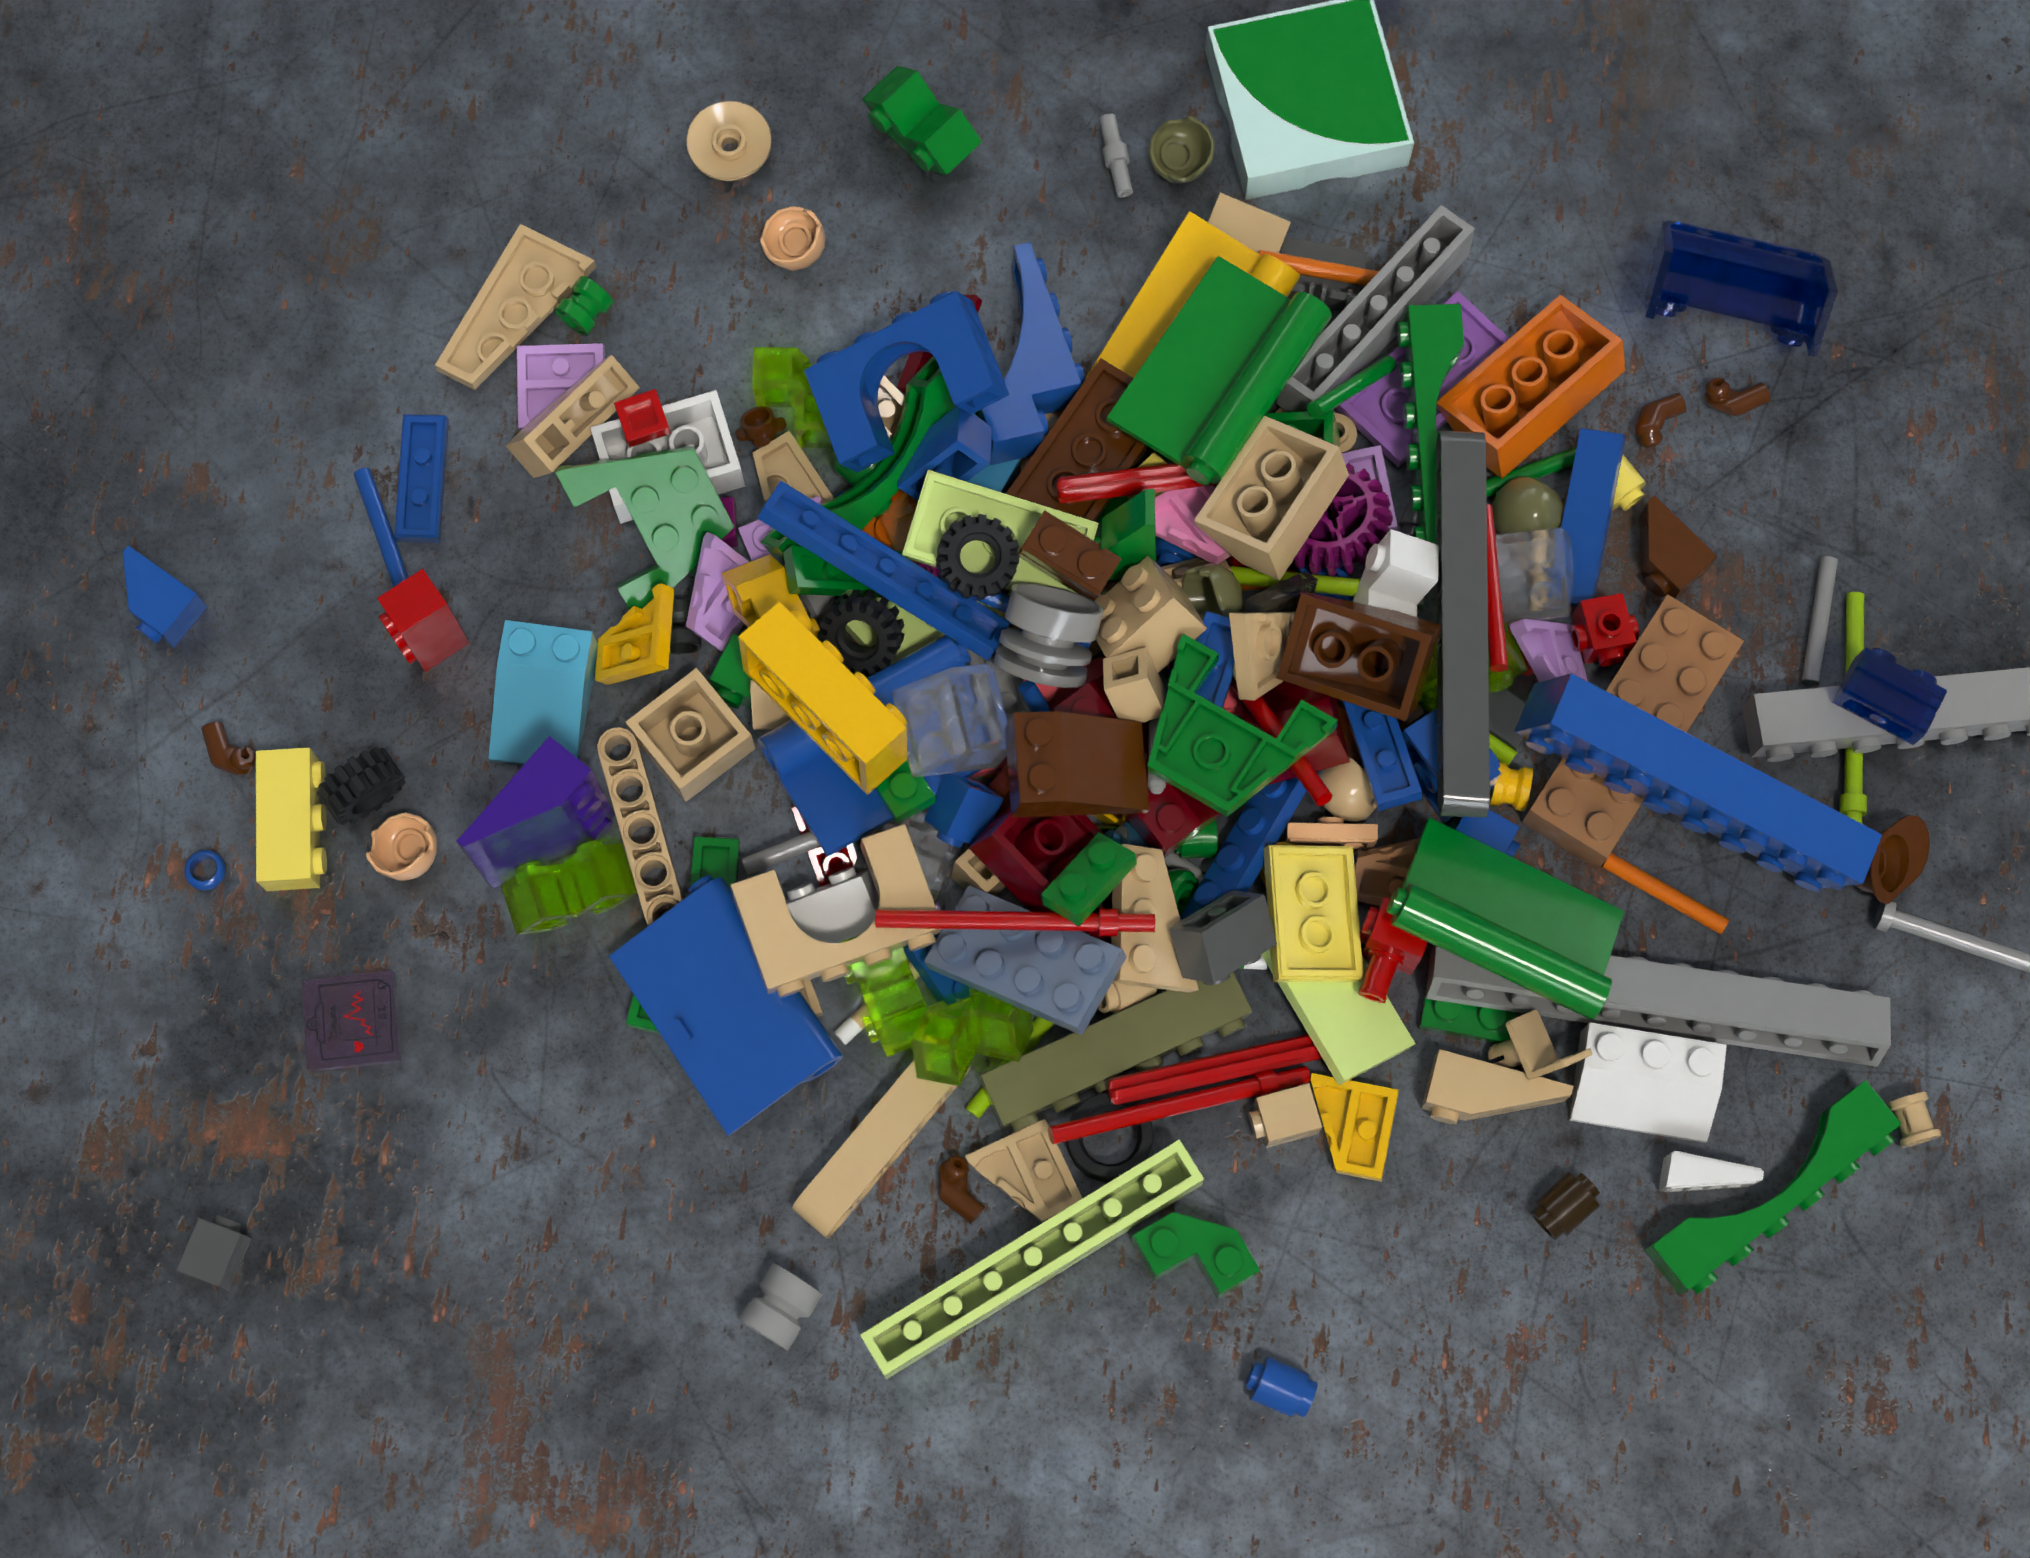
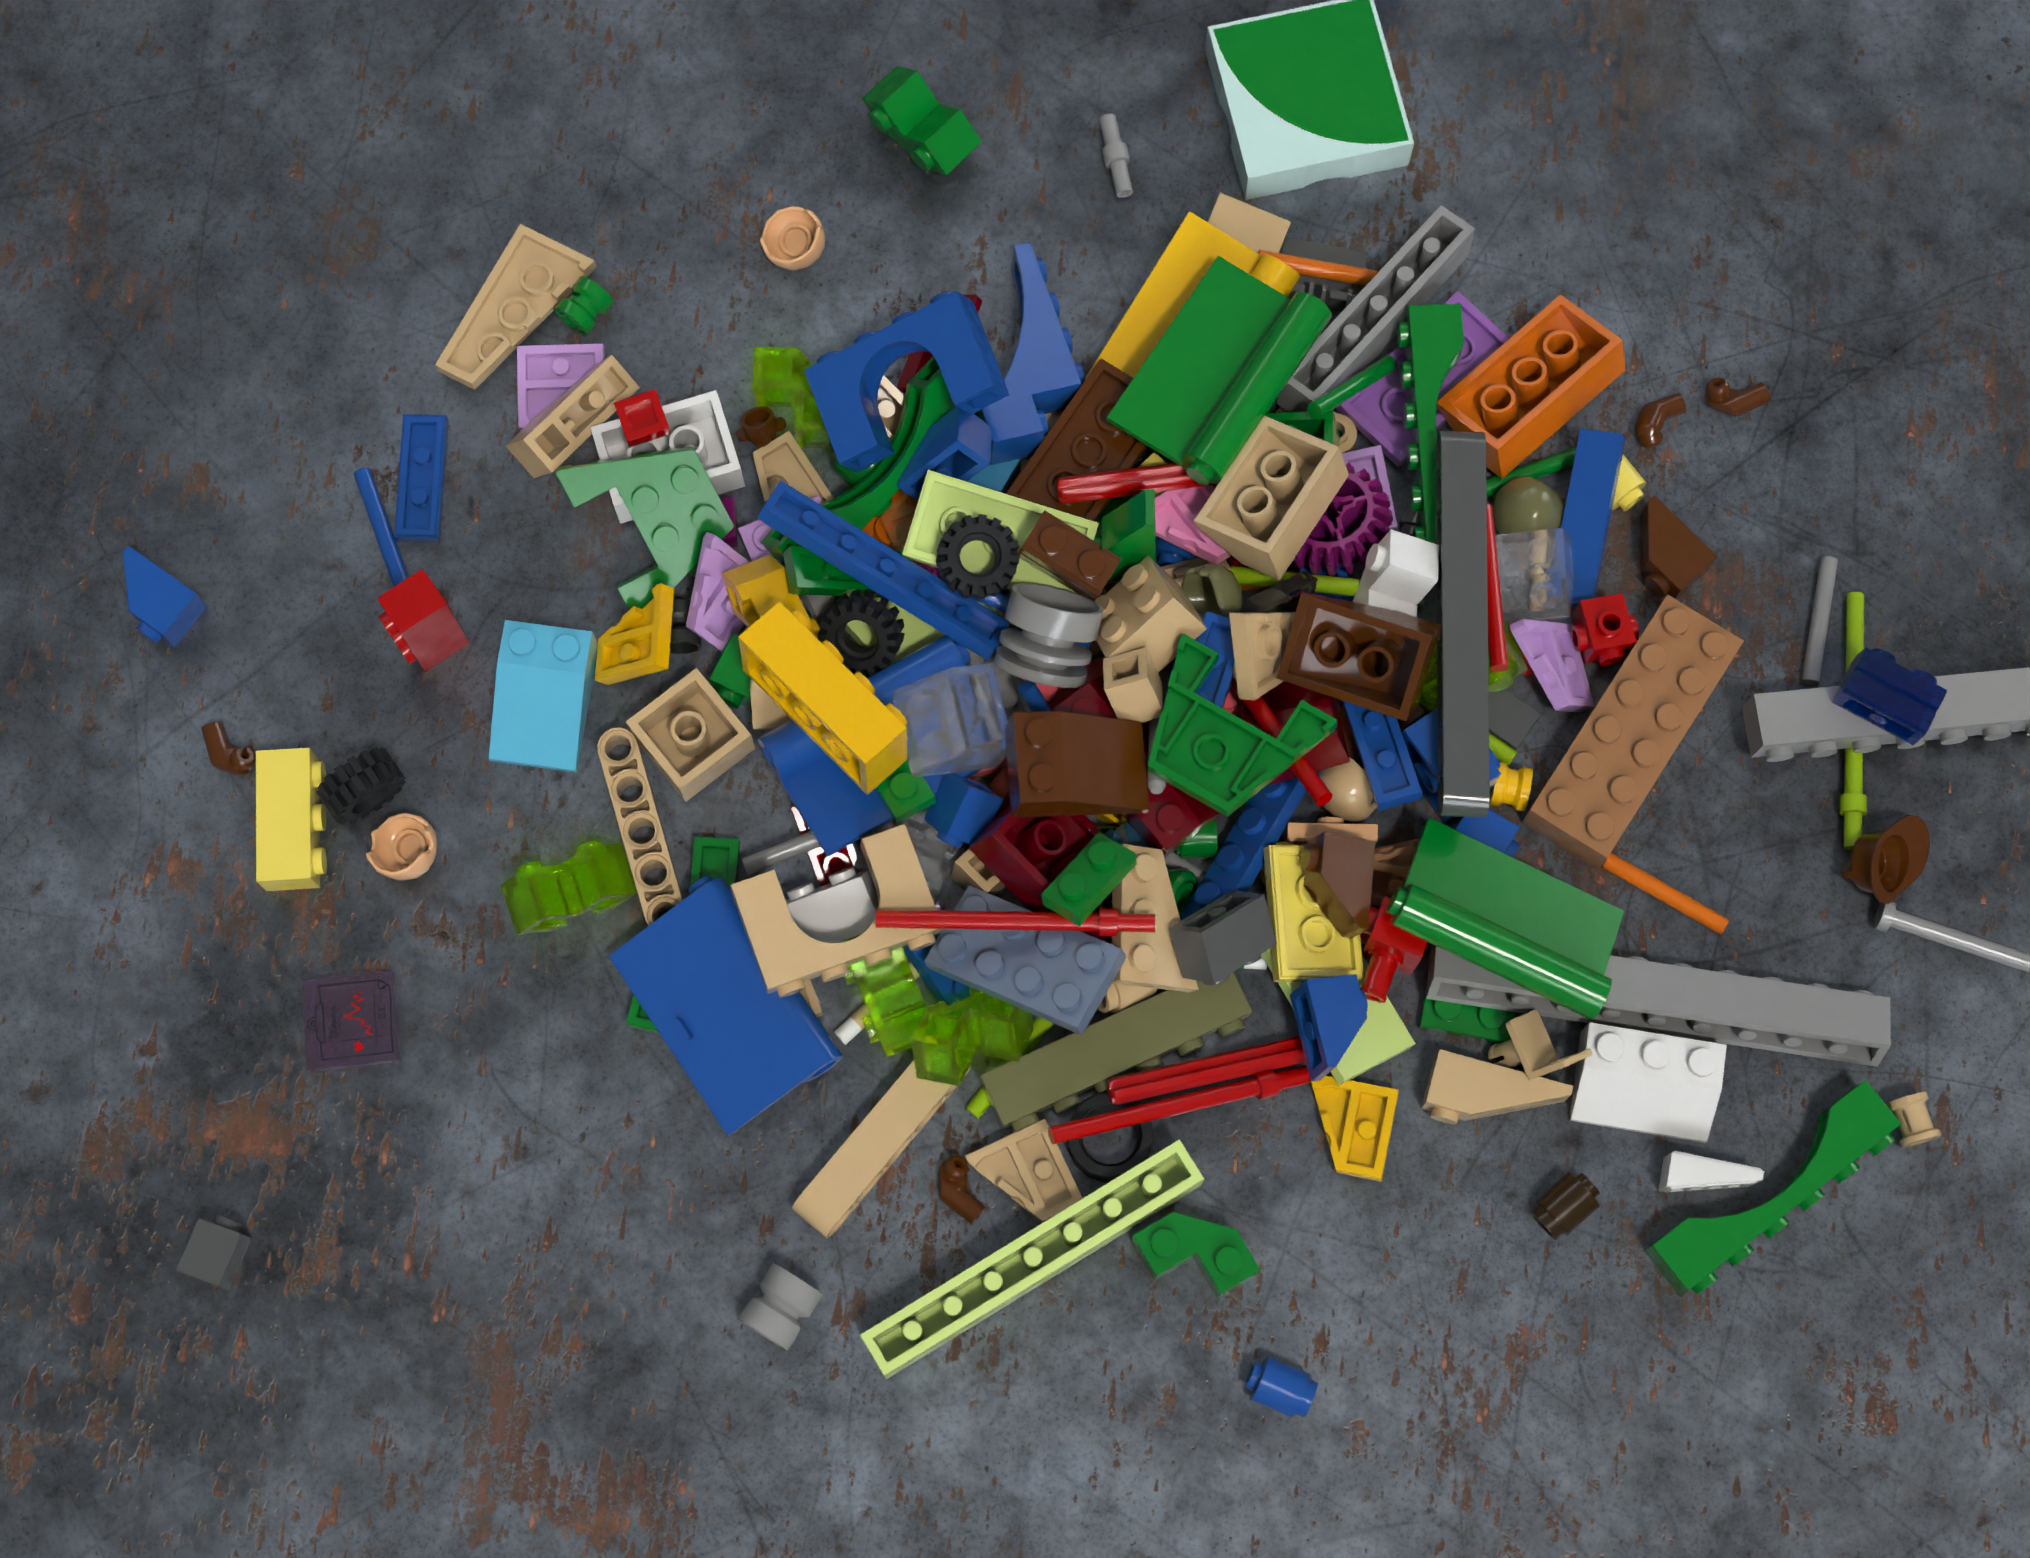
blue piece [184,850,226,891] -> none
dark purple slope [456,736,615,888] -> none
tan dish [687,101,771,181] -> none
olive hair [1148,116,1215,183] -> none
tan brick [1248,1083,1322,1148] -> none
blue brick [1514,673,1882,892] -> none
clear blue windscreen [1644,221,1838,357] -> none
none -> blue slope [1290,974,1368,1082]
none -> reddish brown slope [1300,831,1375,939]

